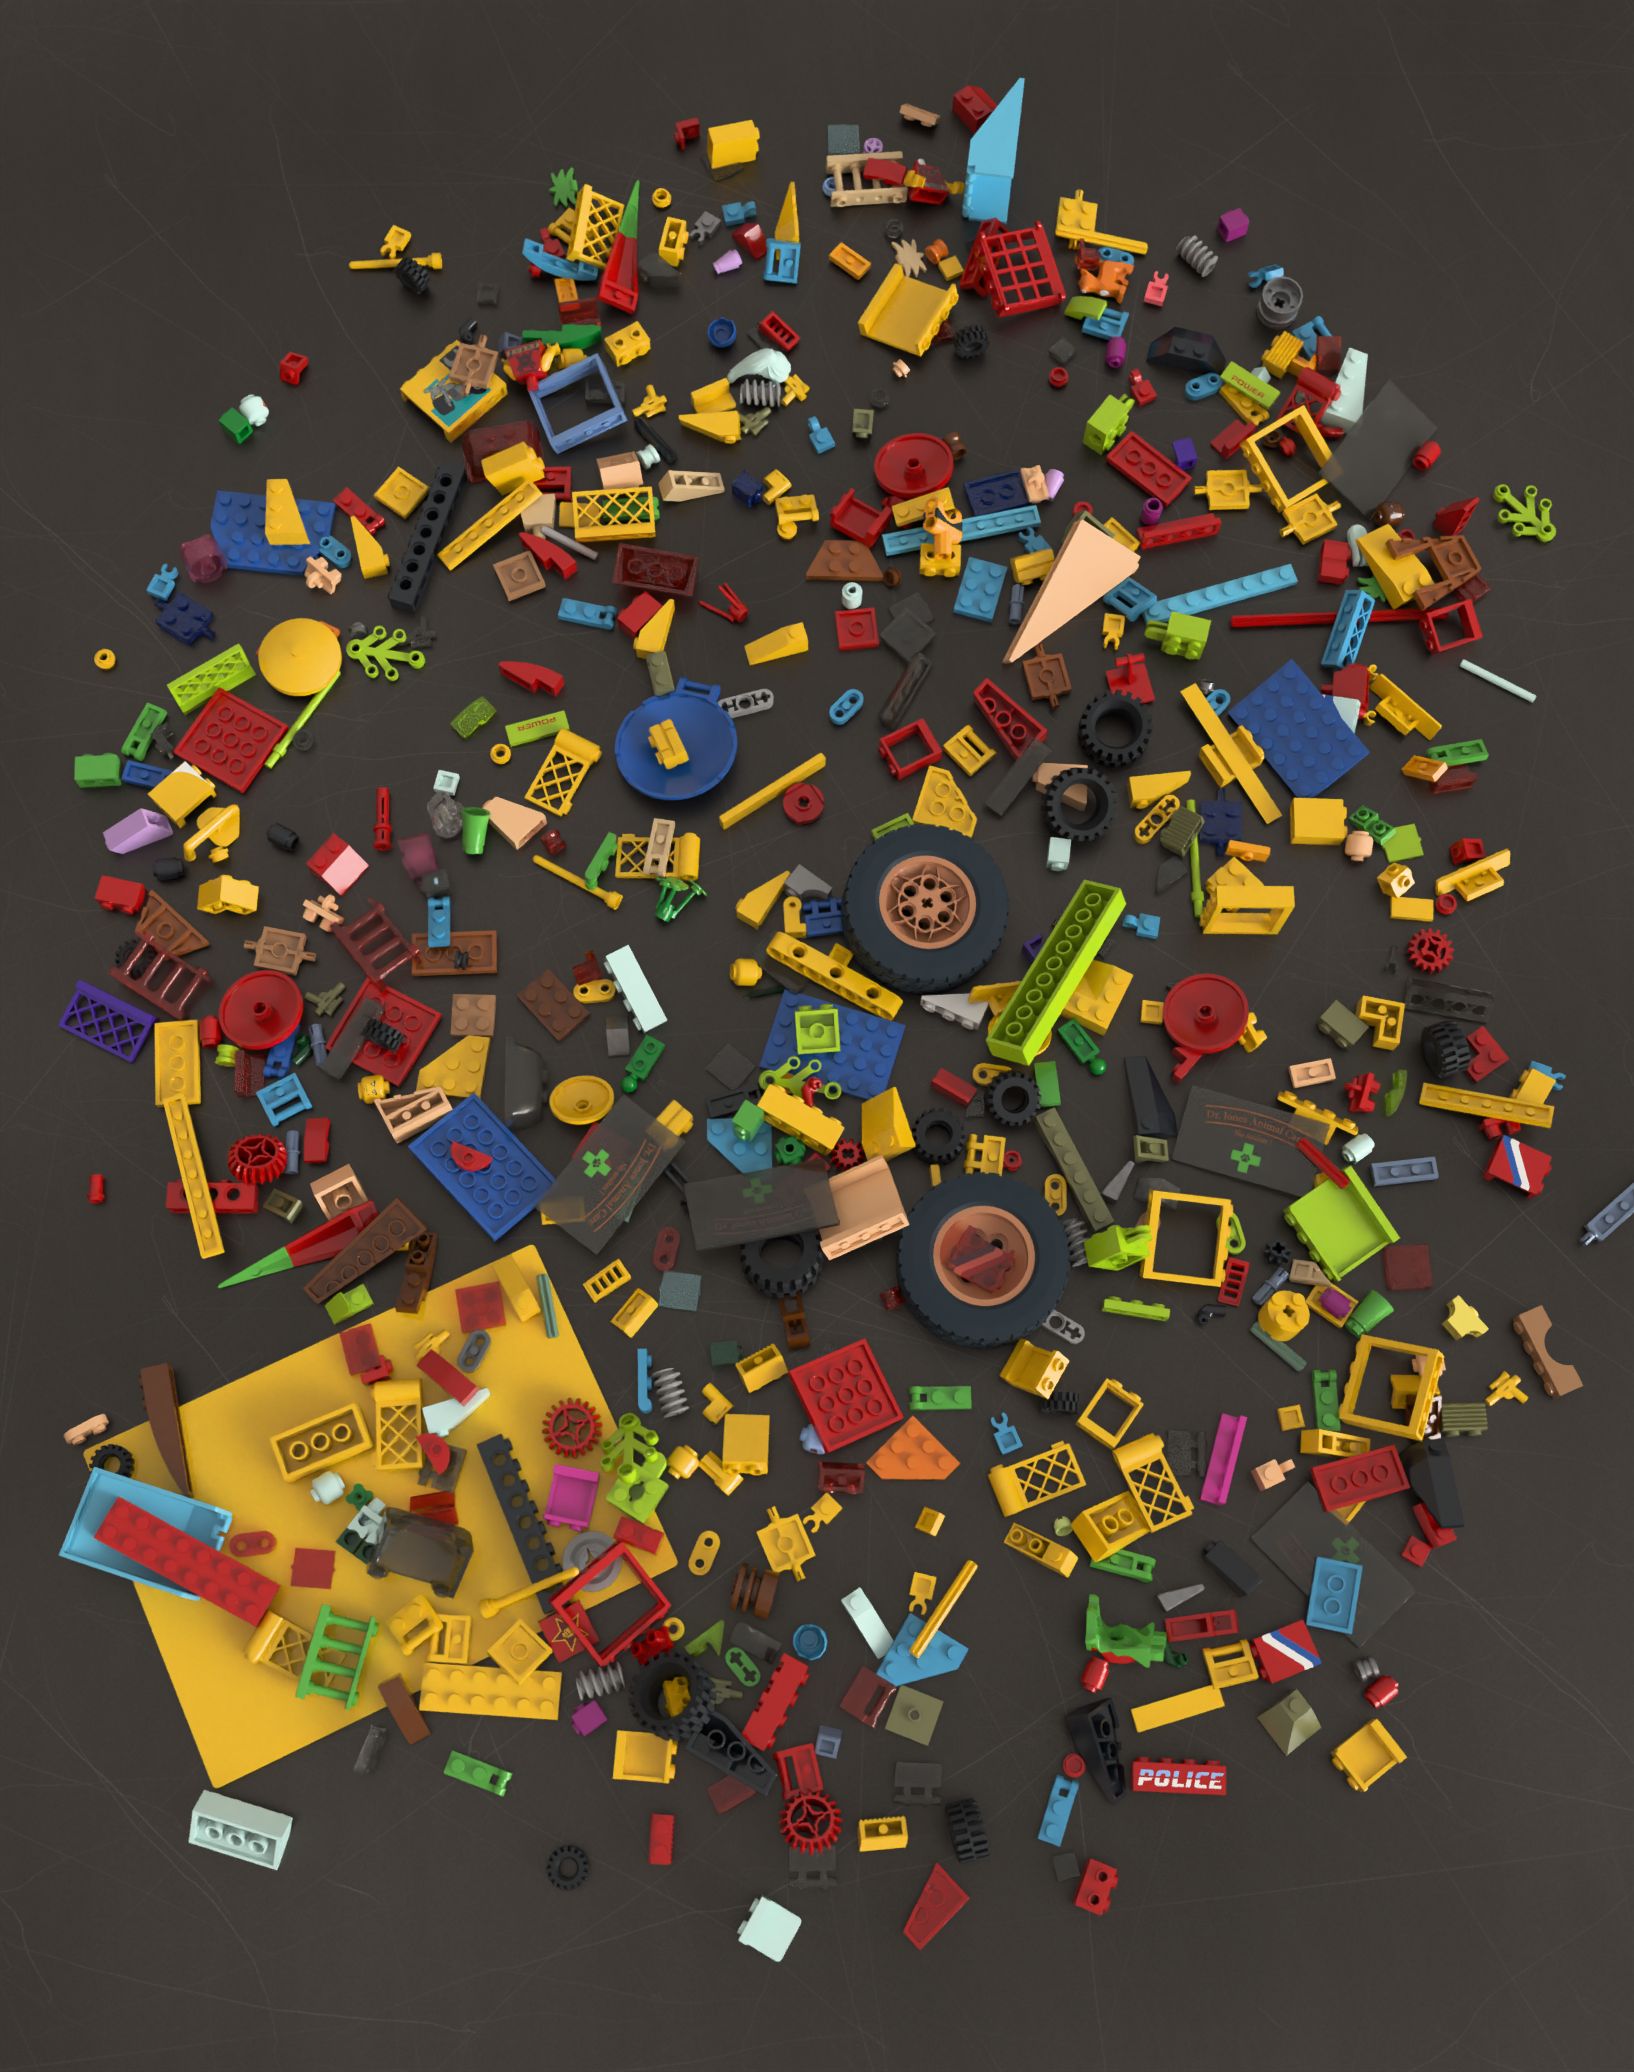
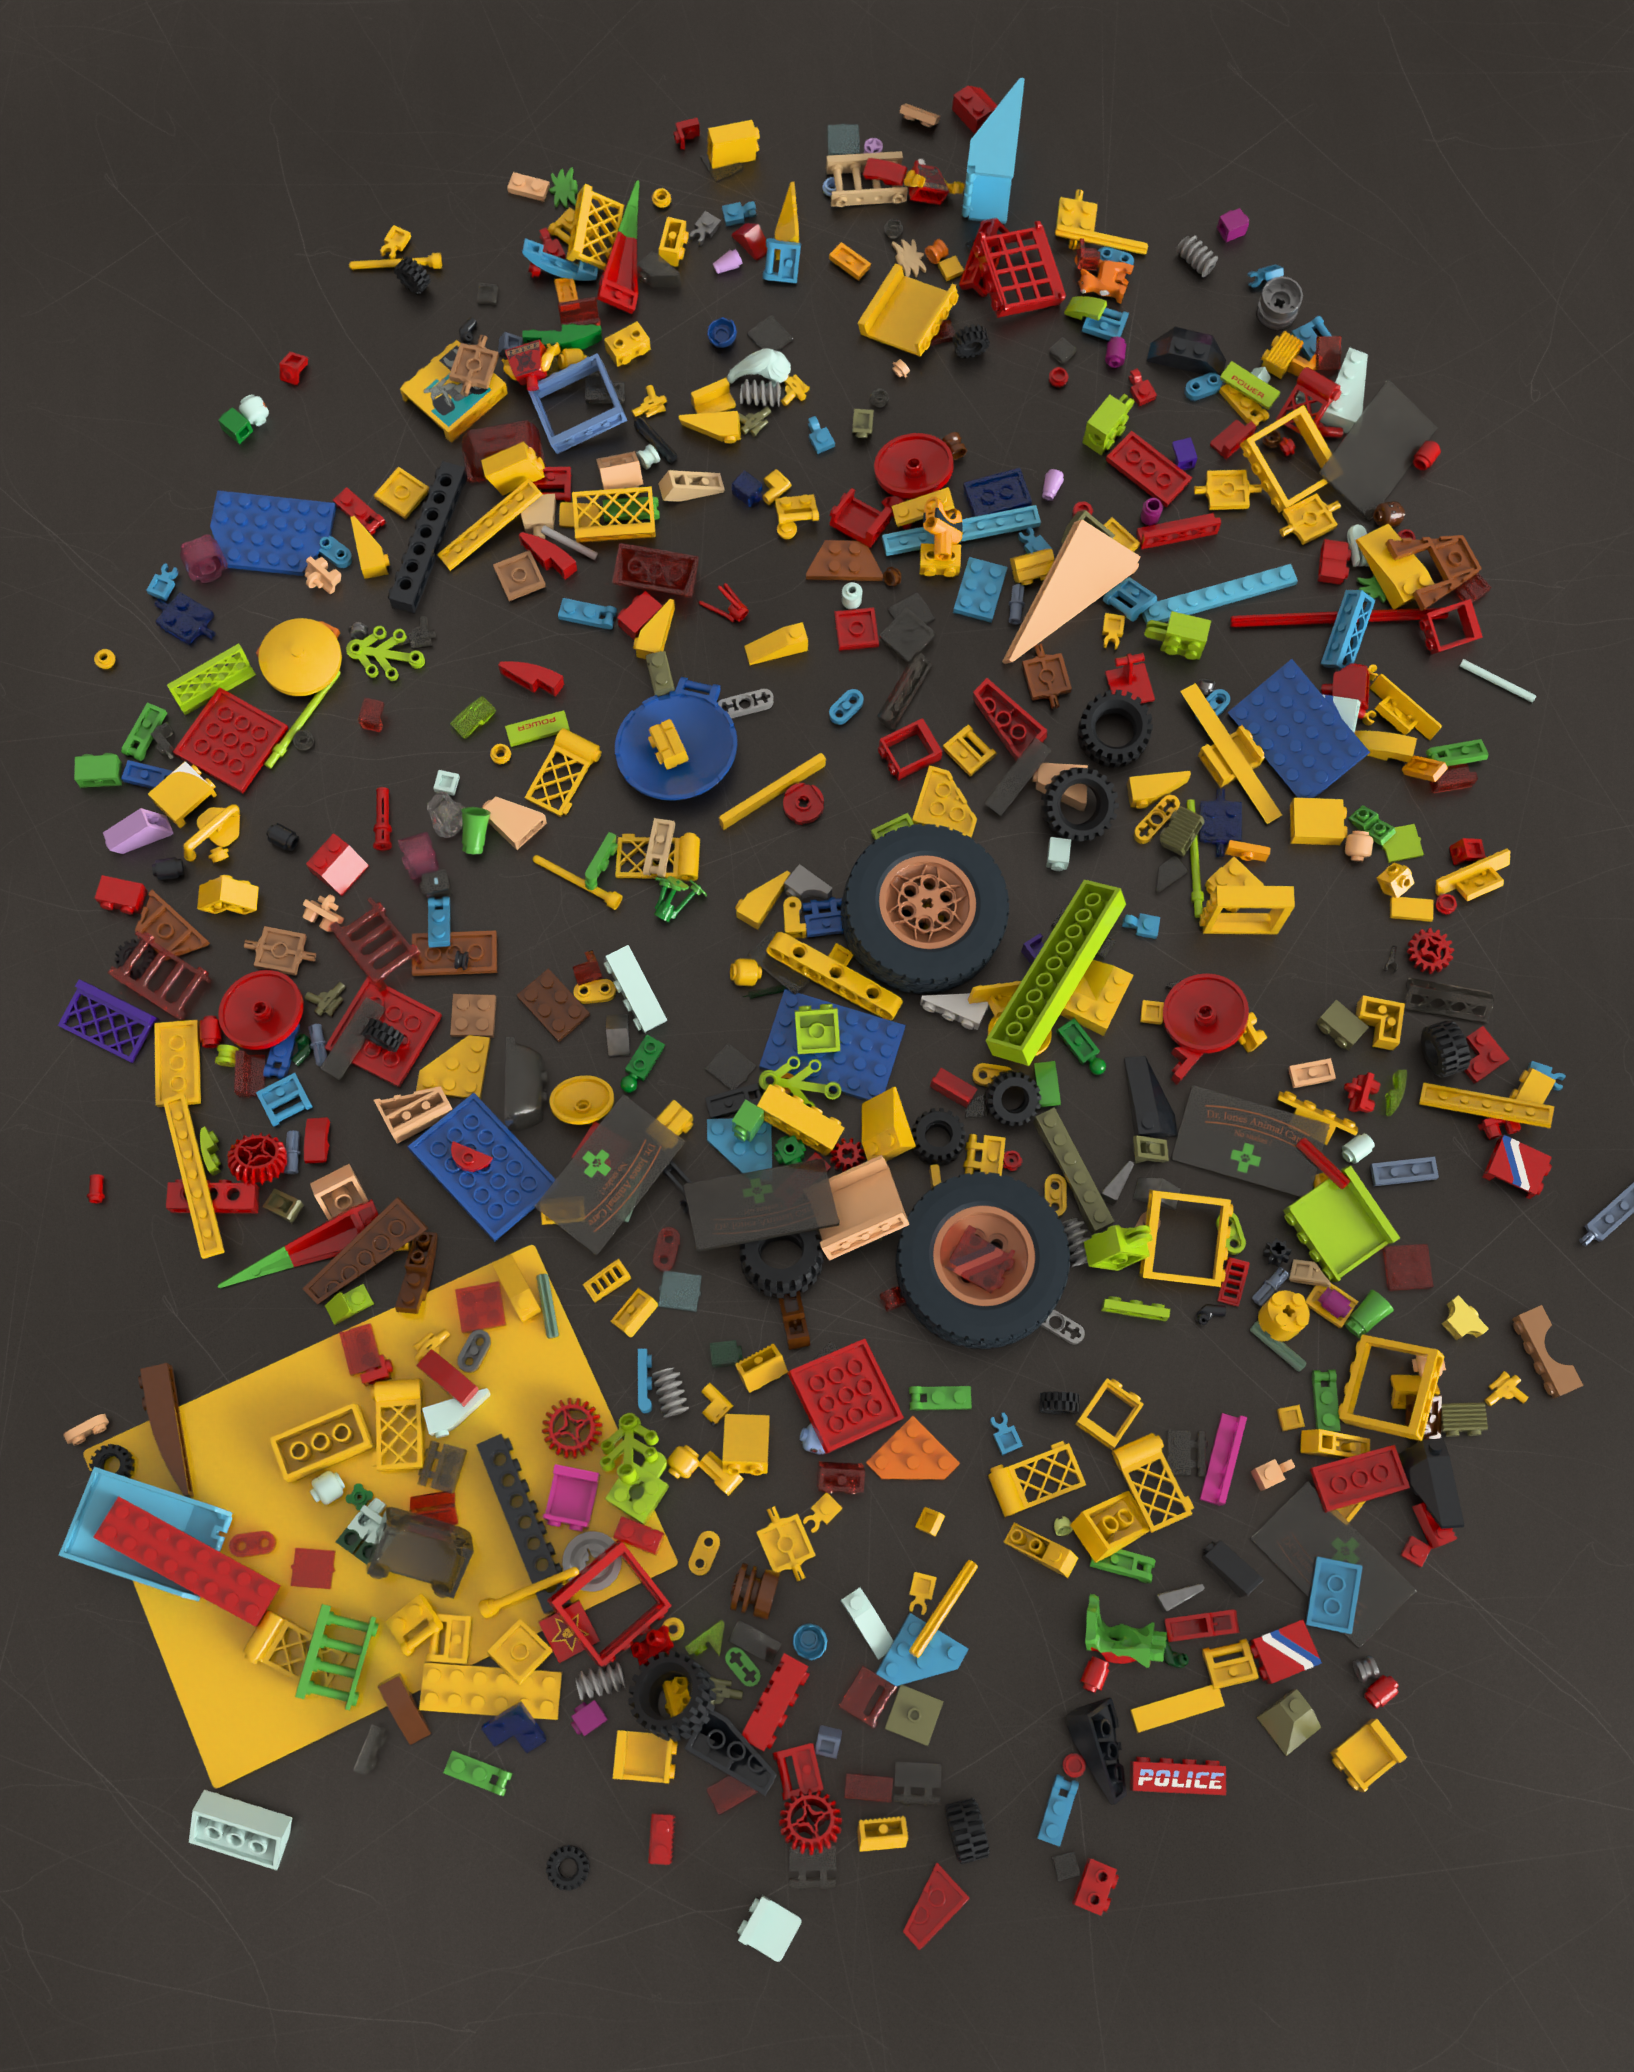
yellow wedge [265,479,310,545] -> none
yellow head [358,1075,390,1104] -> none
red plate [416,1434,450,1476] -> none
clear red wheel [540,829,566,855] -> none
red slope [757,311,801,352] -> none
red arm [801,1077,822,1107] -> none
yellow panel [999,1338,1069,1399] -> none
light nougat hips [1020,465,1049,504] -> none
coral plate [1144,271,1168,306] -> none
red slope [1433,497,1480,536] -> none
lime plant [1492,484,1556,542] -> none
none -> lime slope [200,1127,221,1176]
none -> clear red panel [358,698,384,732]
none -> clear blue plate [482,1701,547,1753]
none -> light nougat plate [507,172,550,202]
none -> clear red brick [844,1773,893,1802]
none -> yellow slope [1354,731,1417,763]

